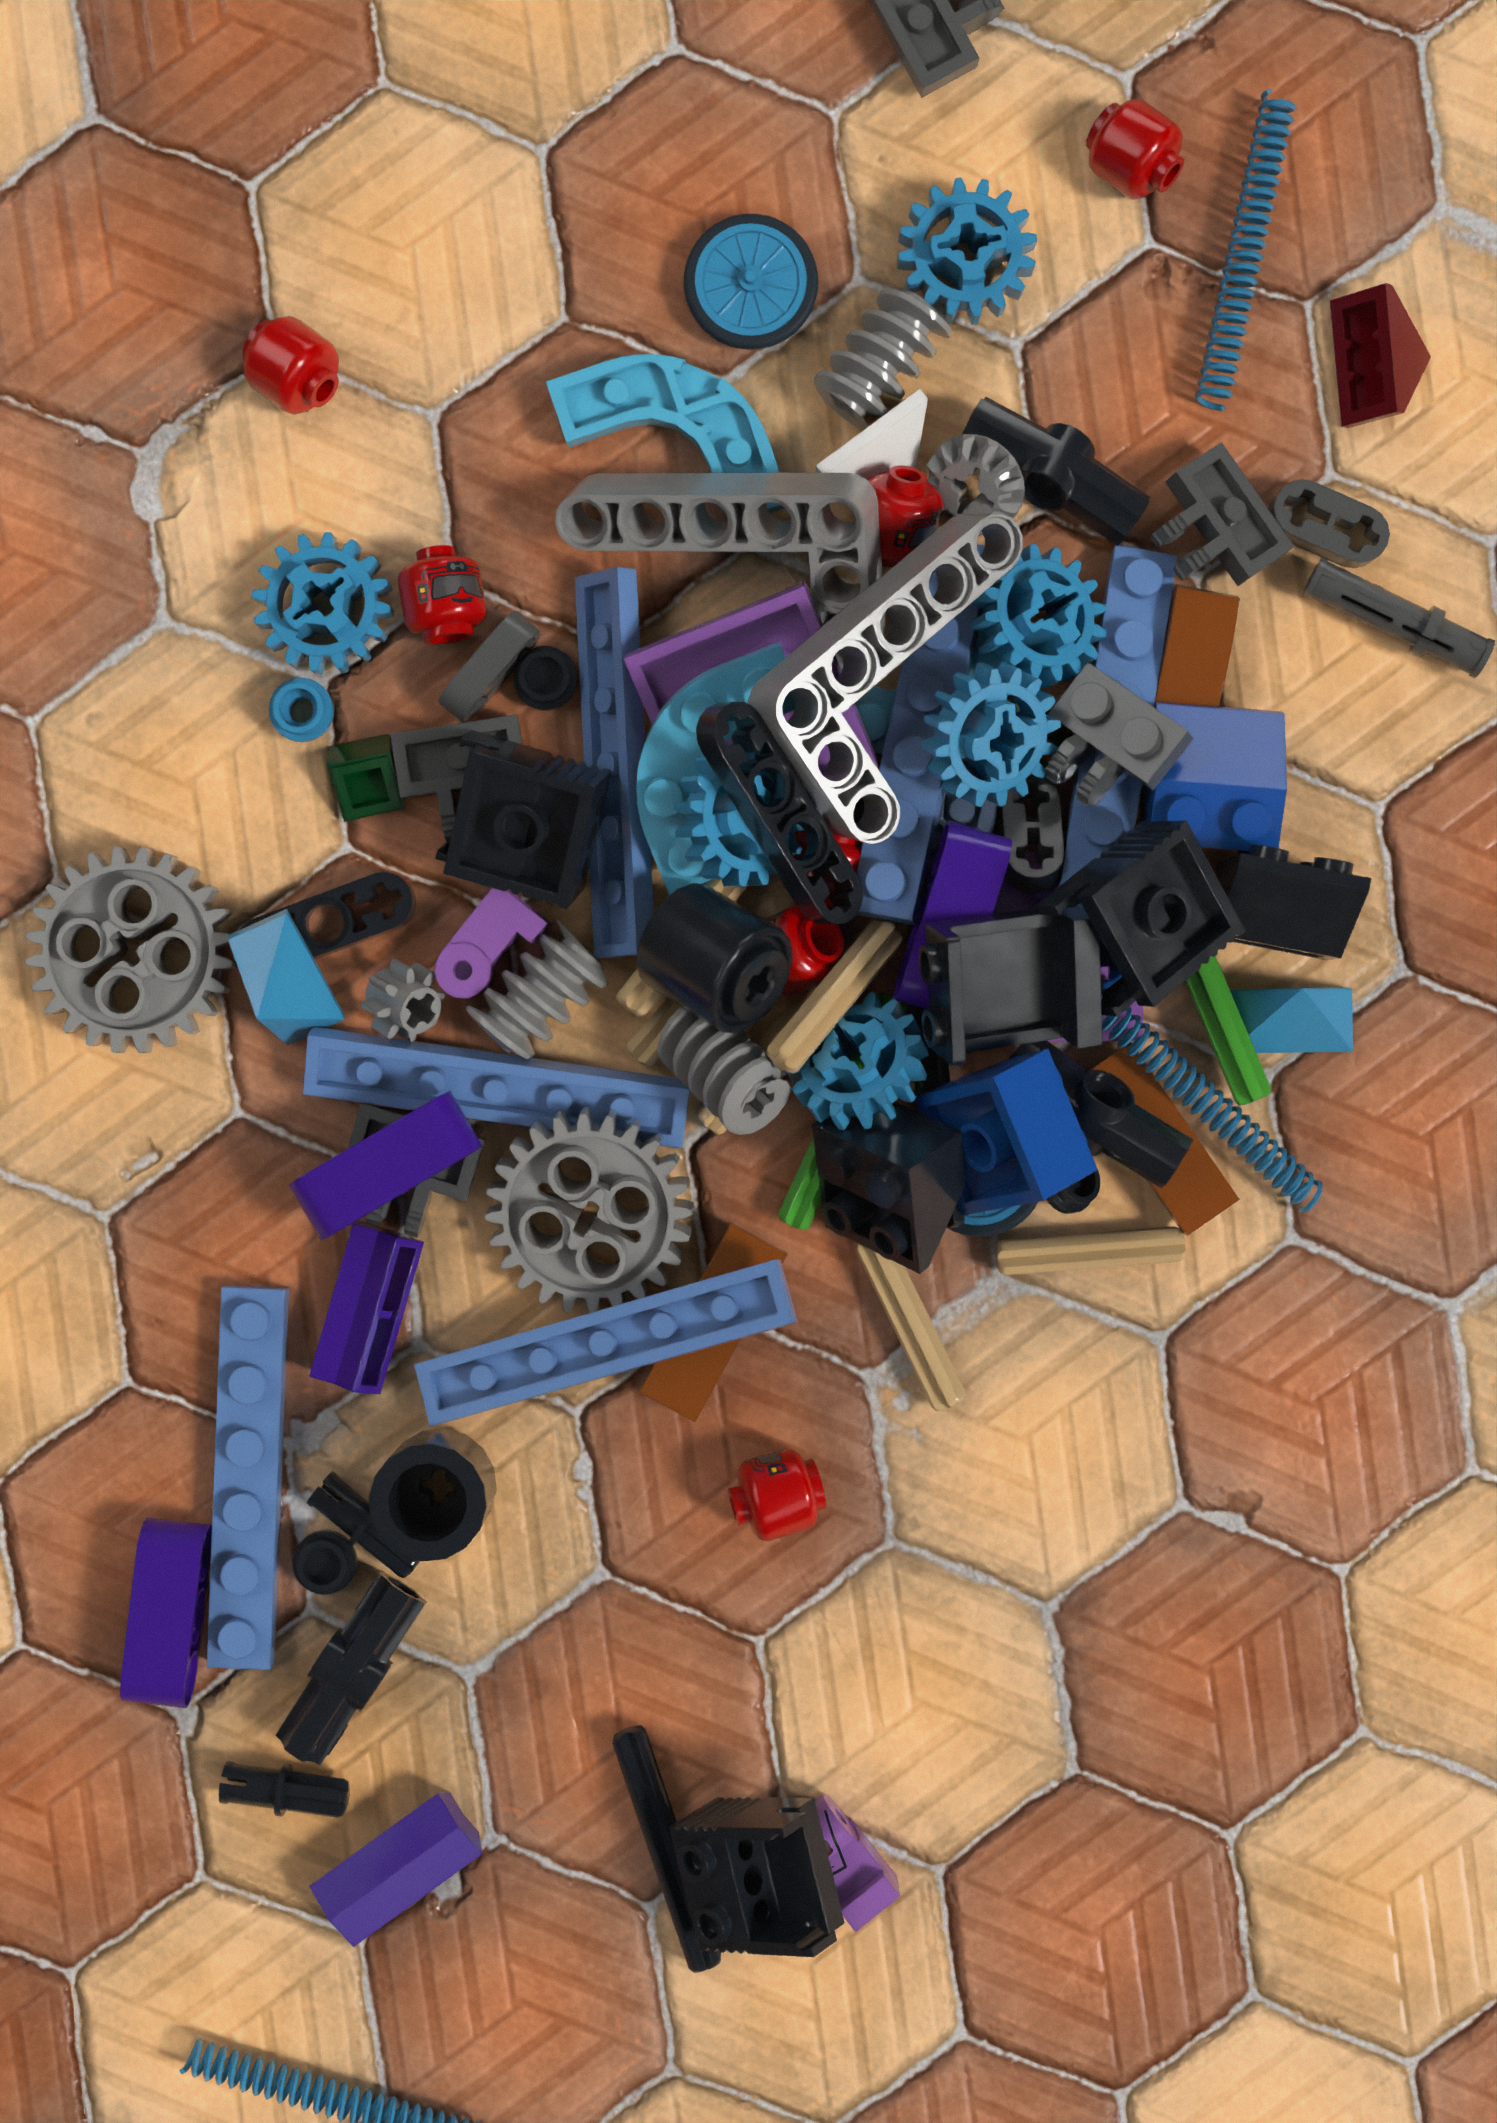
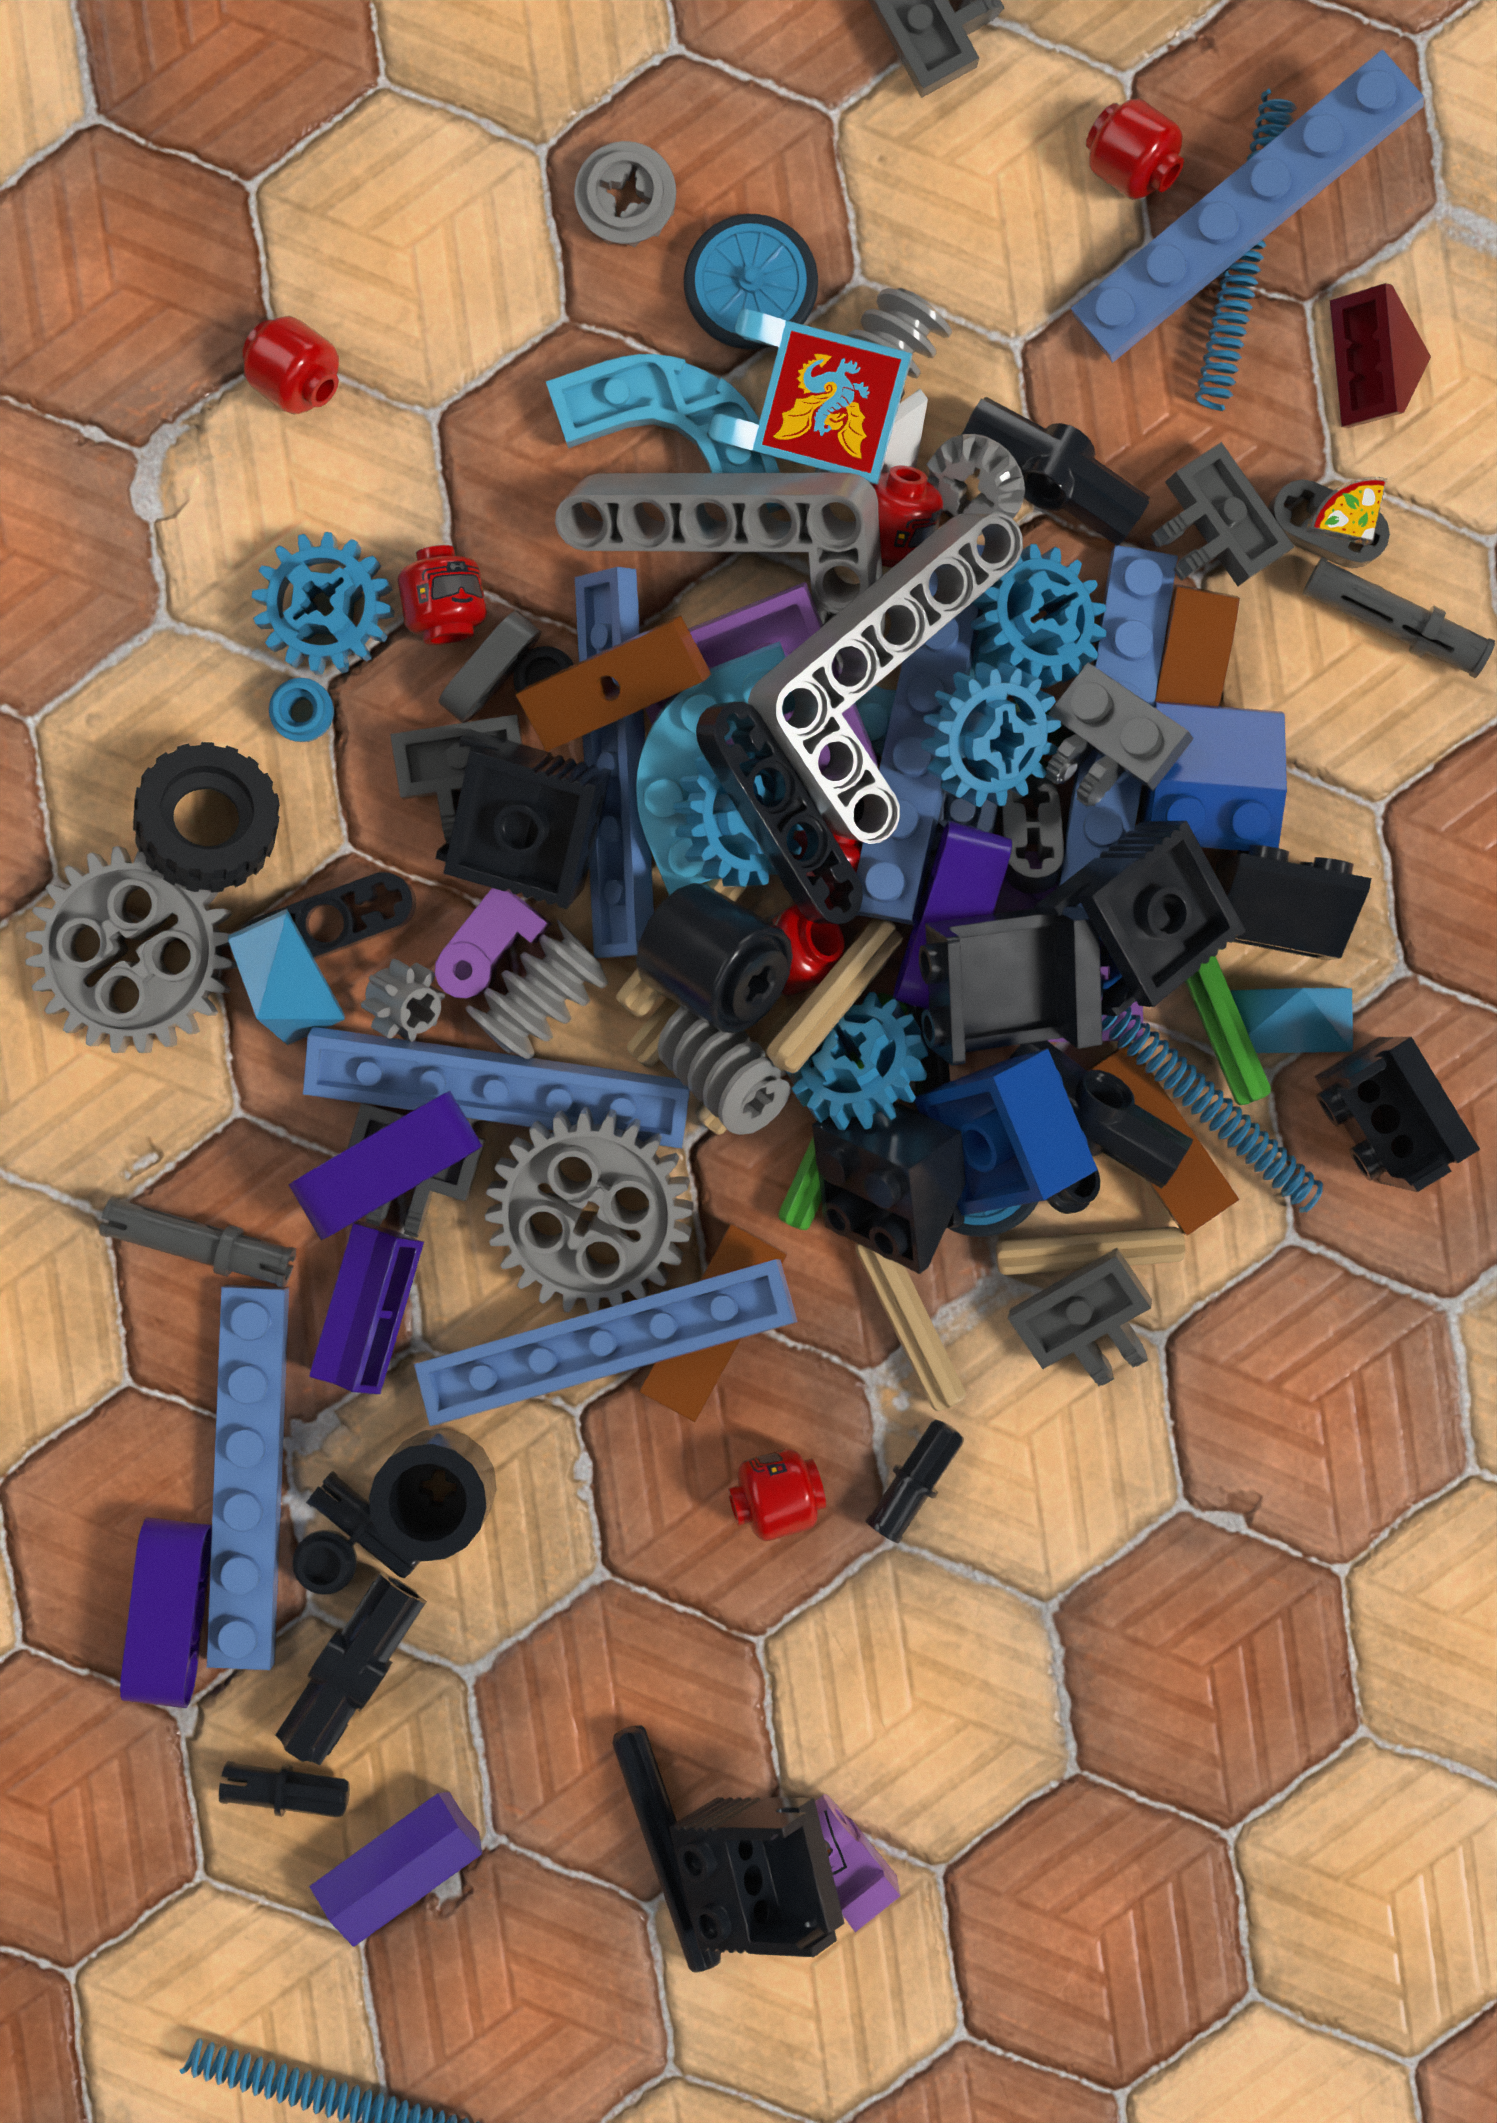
dark green slope [327,734,406,822] -> none
dark azure gear [897,177,1037,325] -> none
none -> dark grey pin [99,1197,296,1288]
none -> black tyre [133,742,280,893]
none -> dark orange tile [516,615,712,752]
none -> light grey gear [574,141,676,248]
none -> flag [709,309,913,484]
none -> black axle [865,1419,964,1543]
none -> dark grey hinge [1008,1248,1152,1386]
none -> medium blue plate [1071,49,1424,363]
none -> tile [1306,477,1387,546]
none -> black piece [1314,1037,1480,1192]

